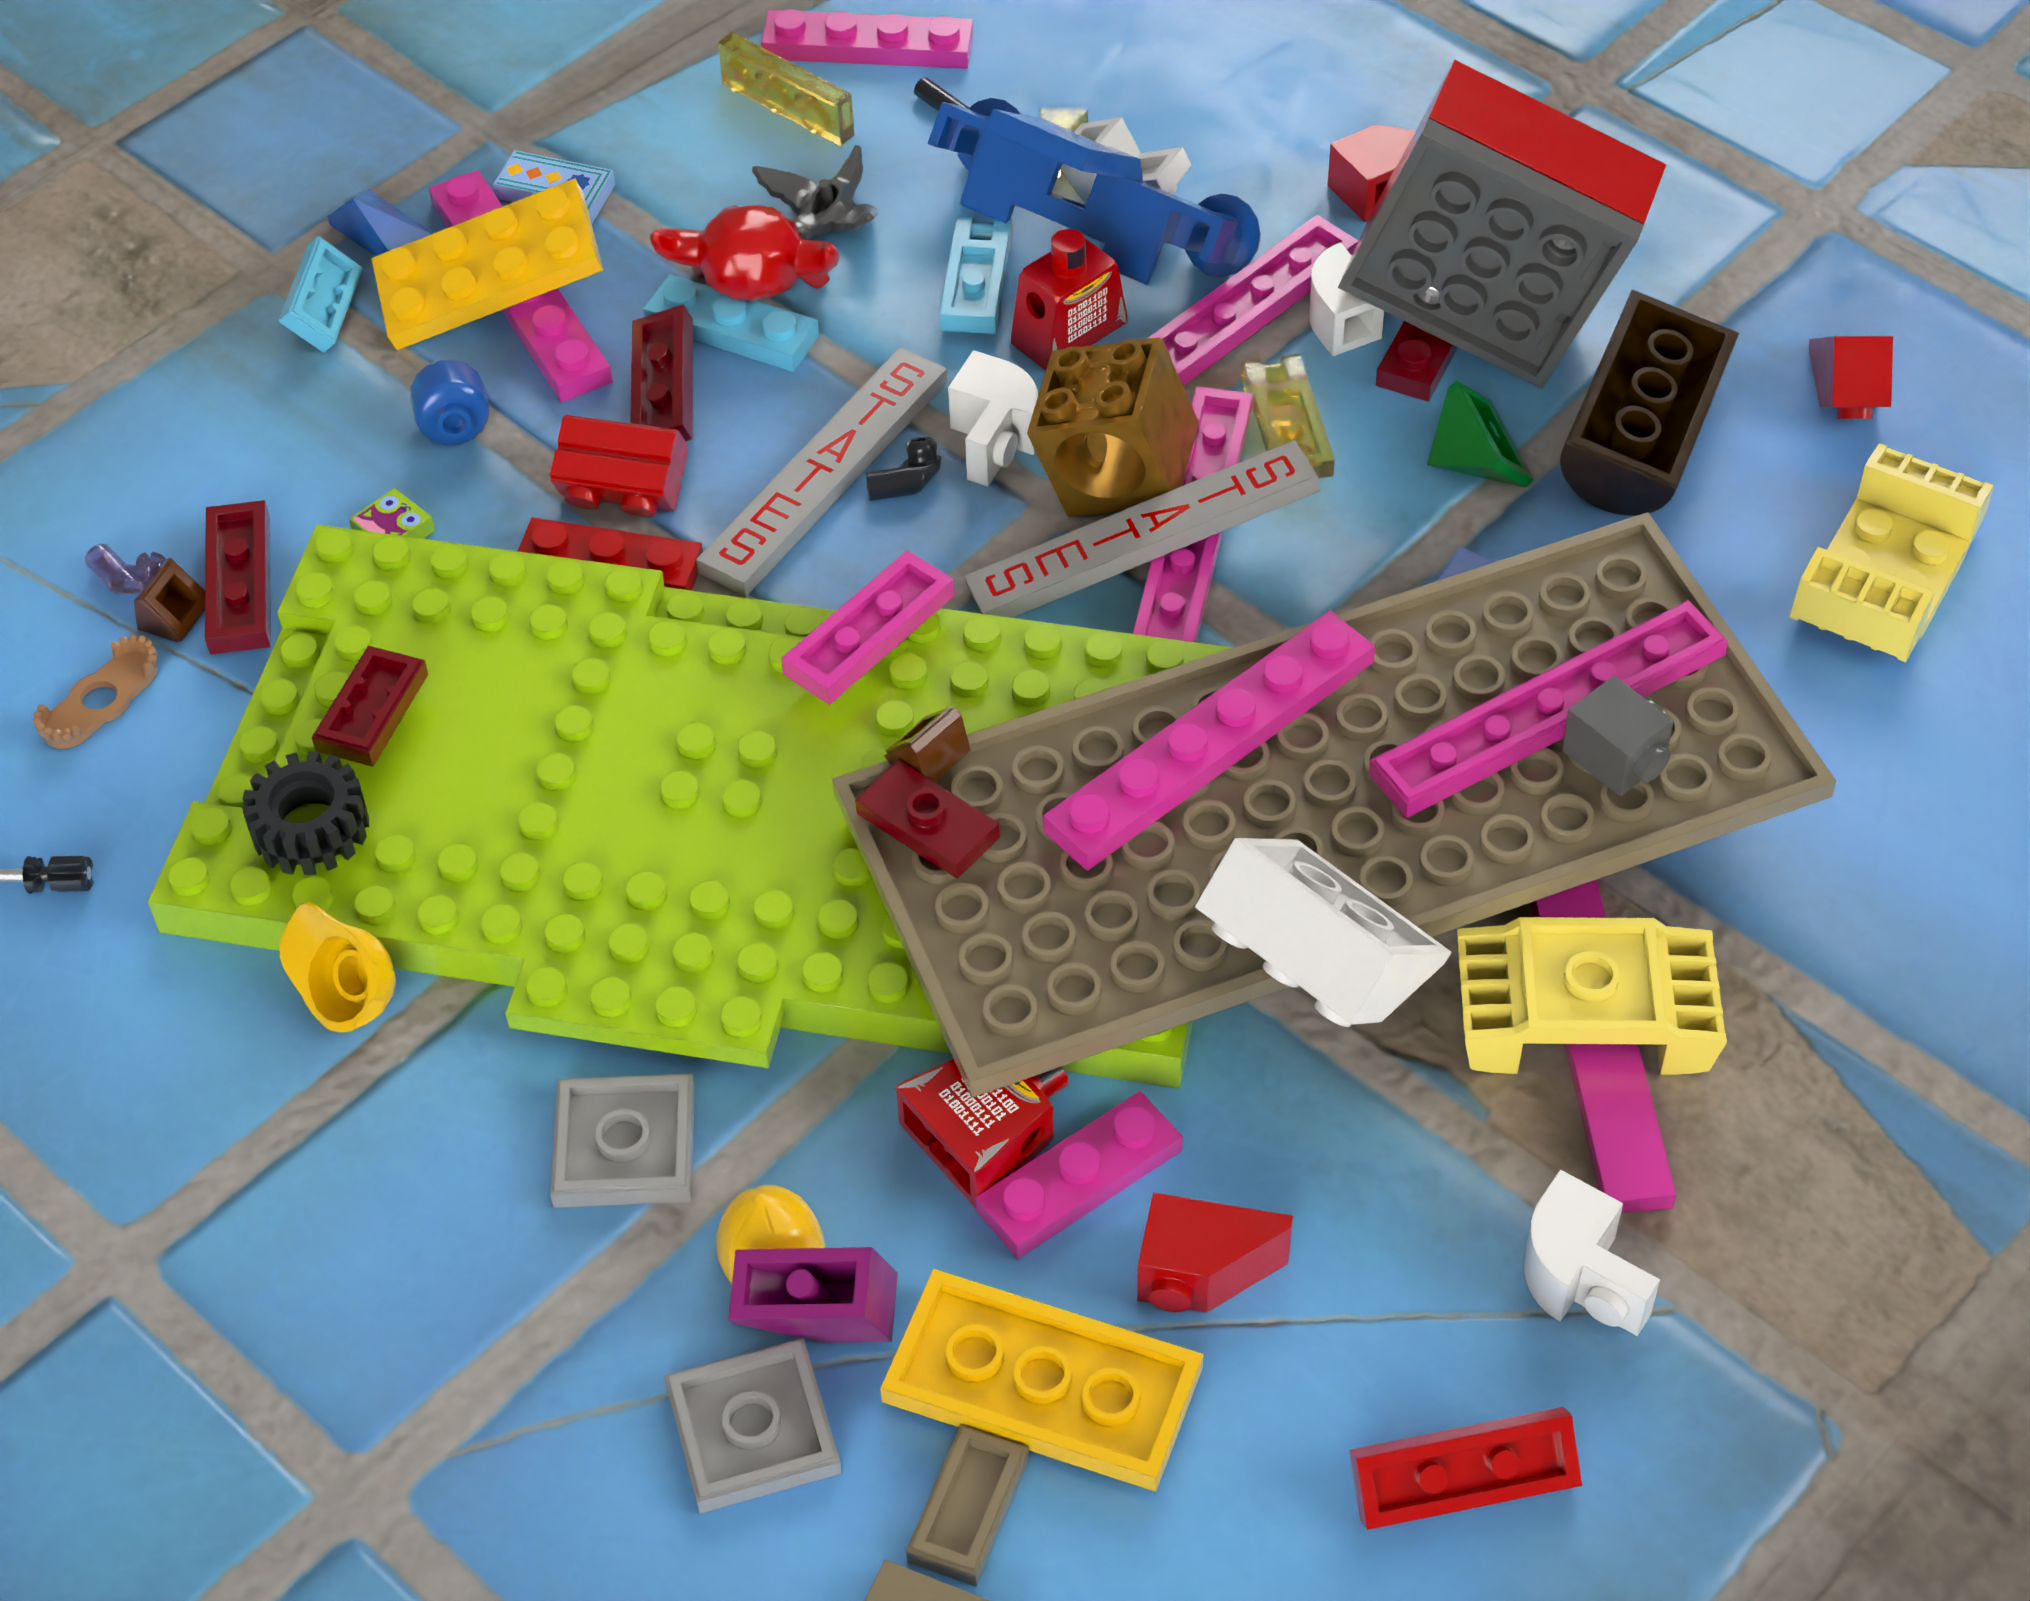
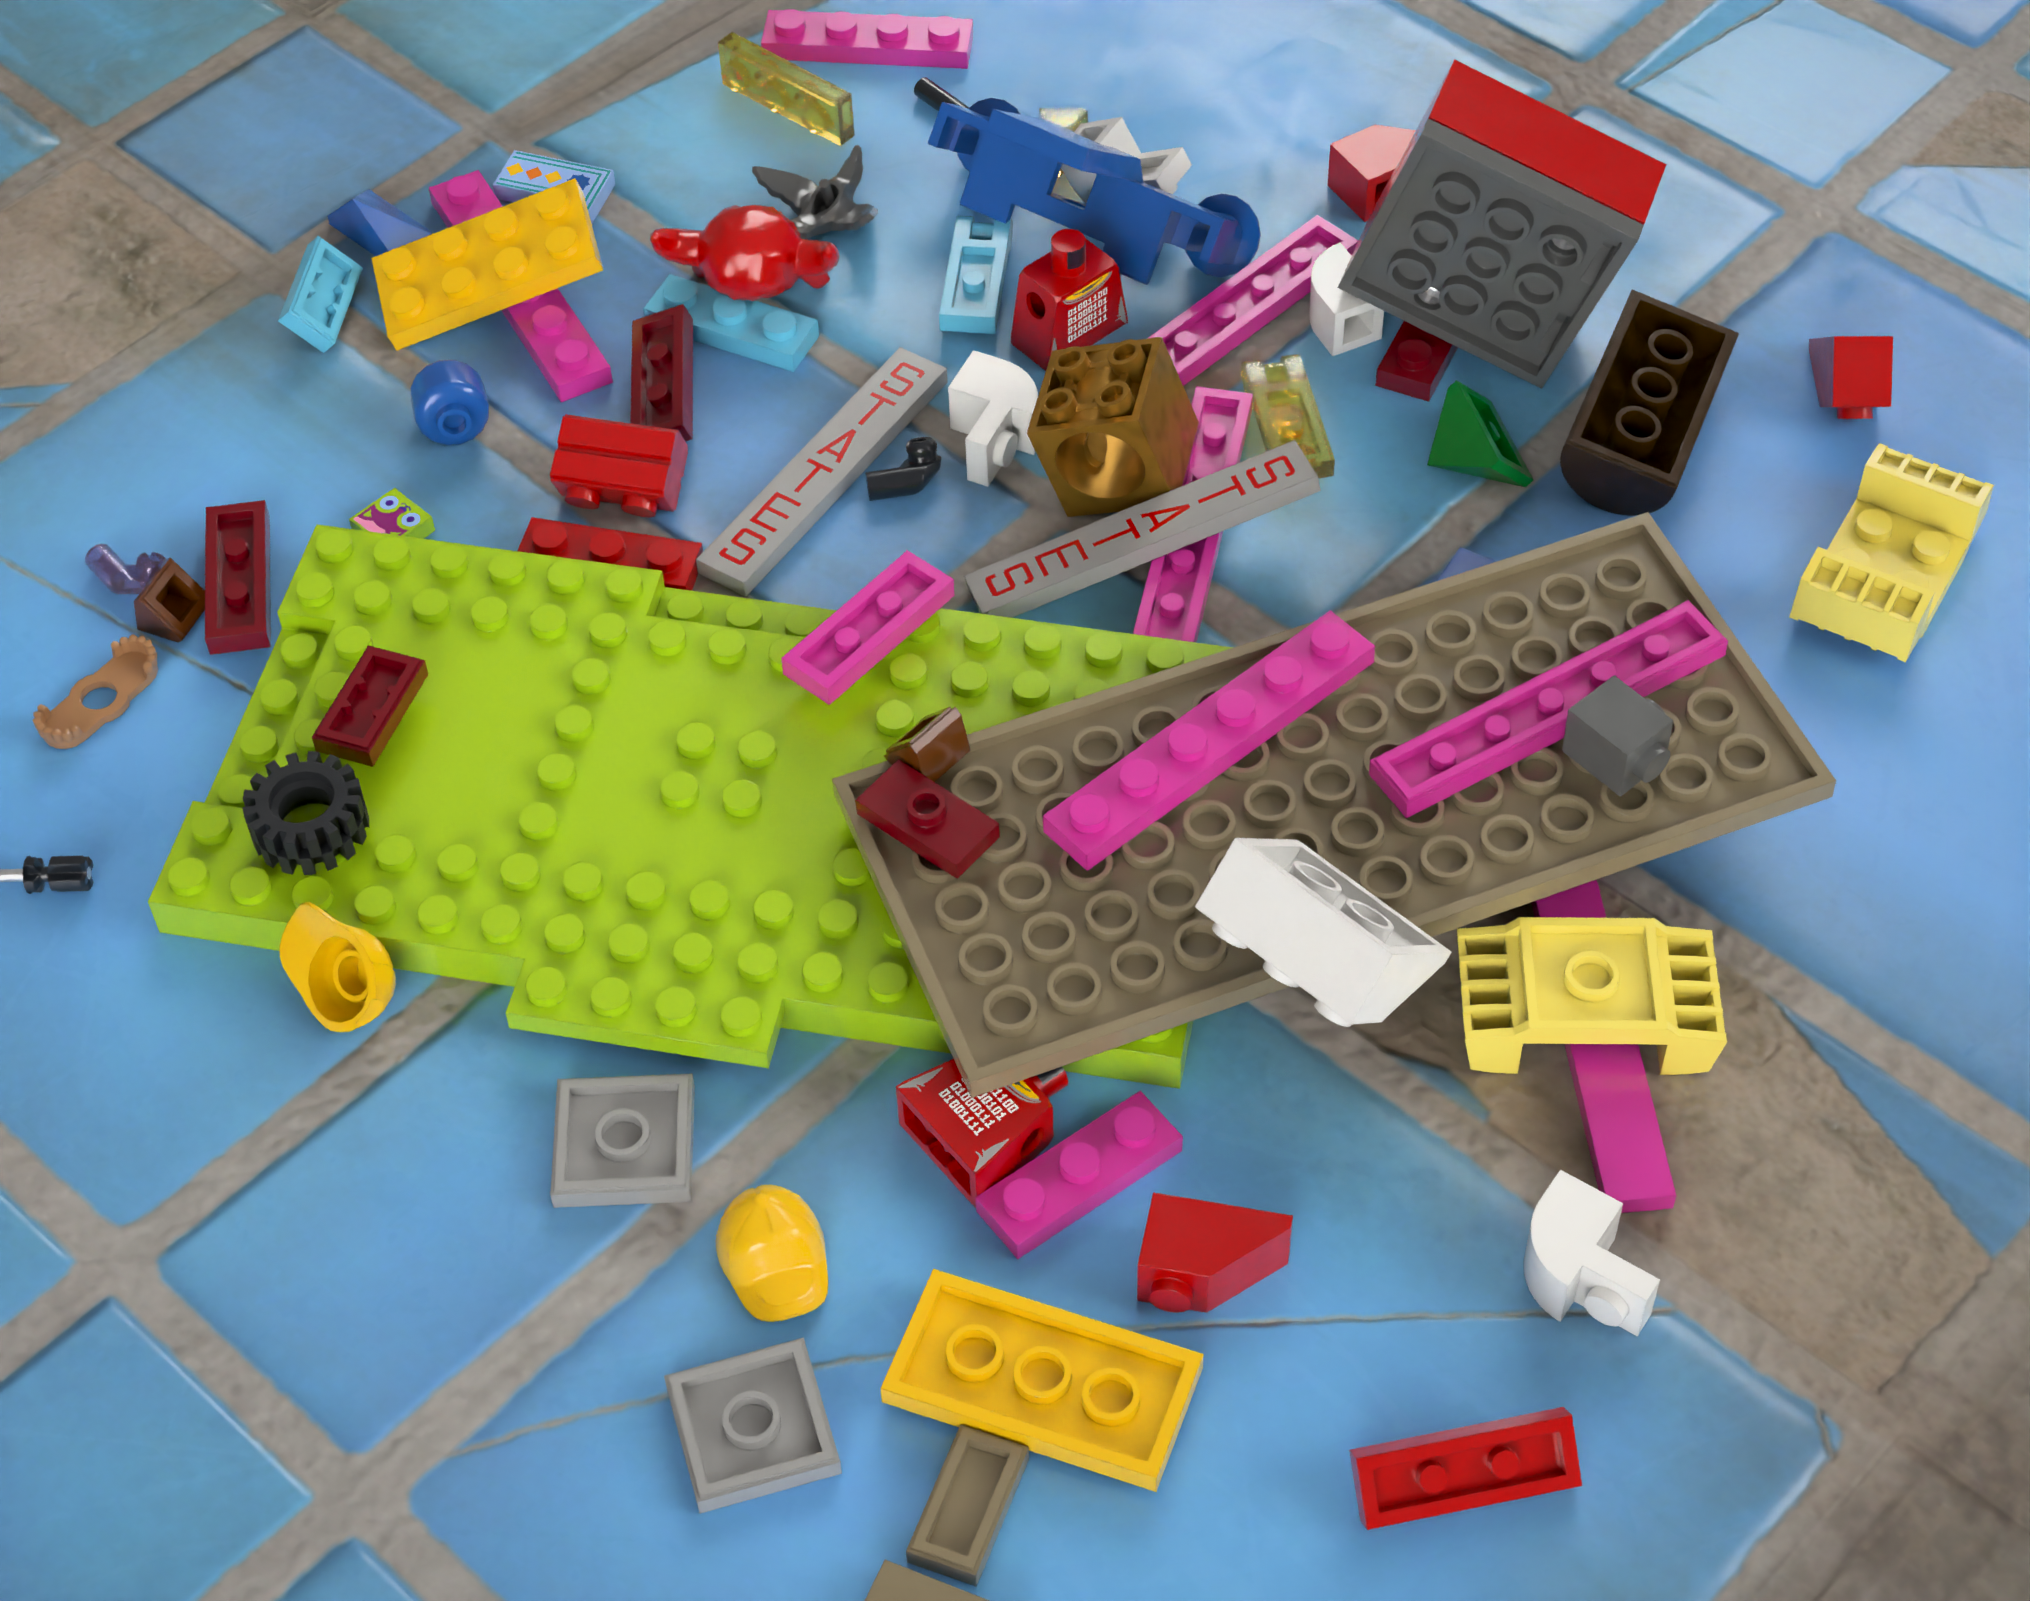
magenta slope [728,1247,898,1343] -> none

